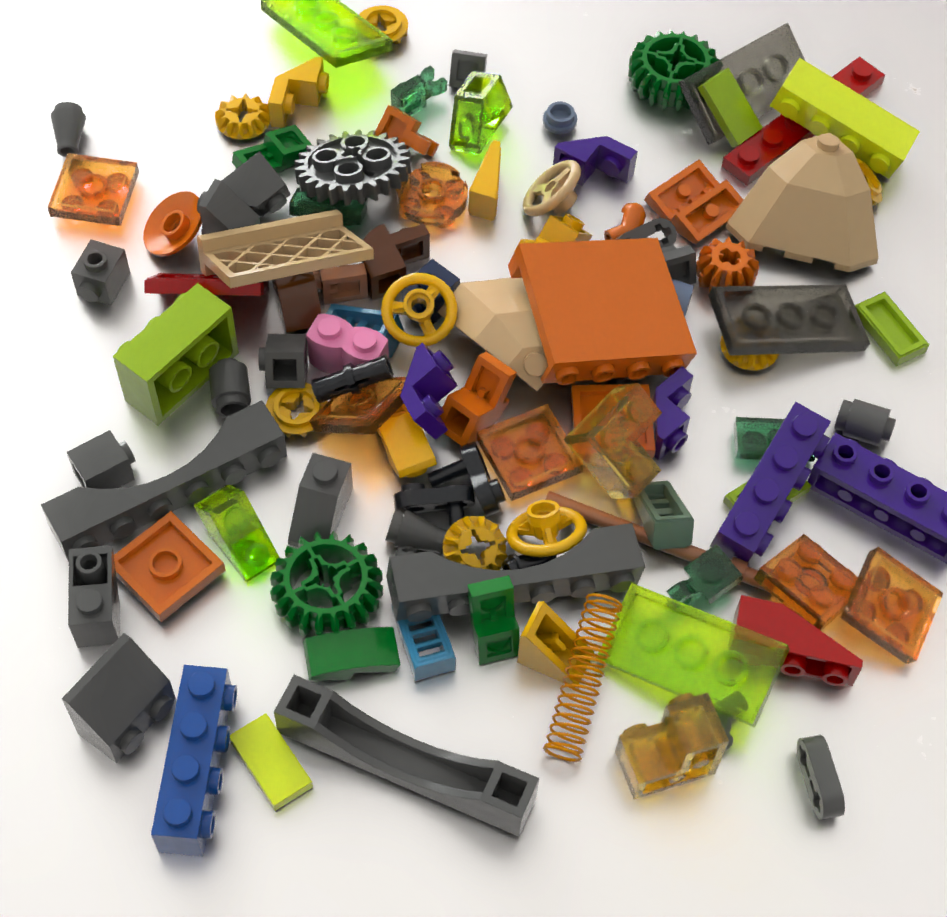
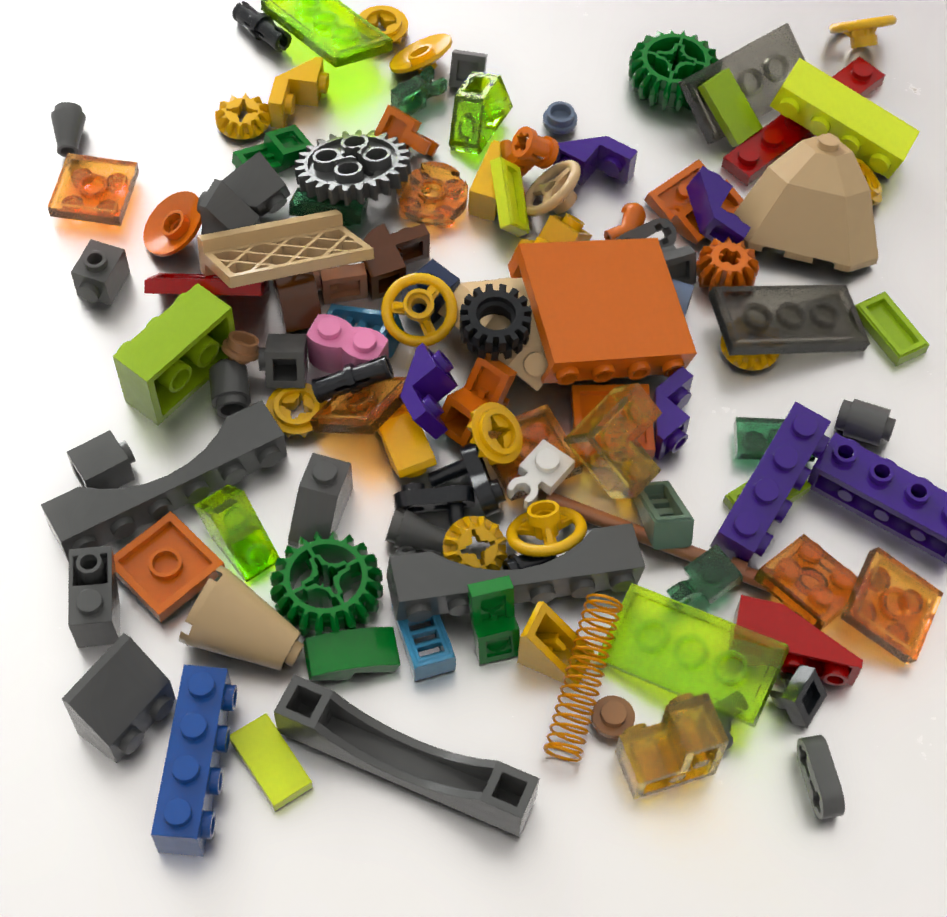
none -> tan cone [179,566,305,671]
none -> medium nougat plate [221,331,259,365]
none -> black pin [232,1,292,52]
none -> yellow dish [389,34,452,75]
none -> black tyre [459,284,532,361]
none -> yellow gear [466,402,523,465]
none -> neon yellow tile [490,157,530,237]
none -> orange piece [500,126,559,196]
none -> white plate [507,439,575,510]
none -> medium nougat plate [591,696,635,739]
none -> dark purple slope [686,166,751,244]
none -> black tile [769,664,827,728]
none -> yellow piece [829,15,897,48]

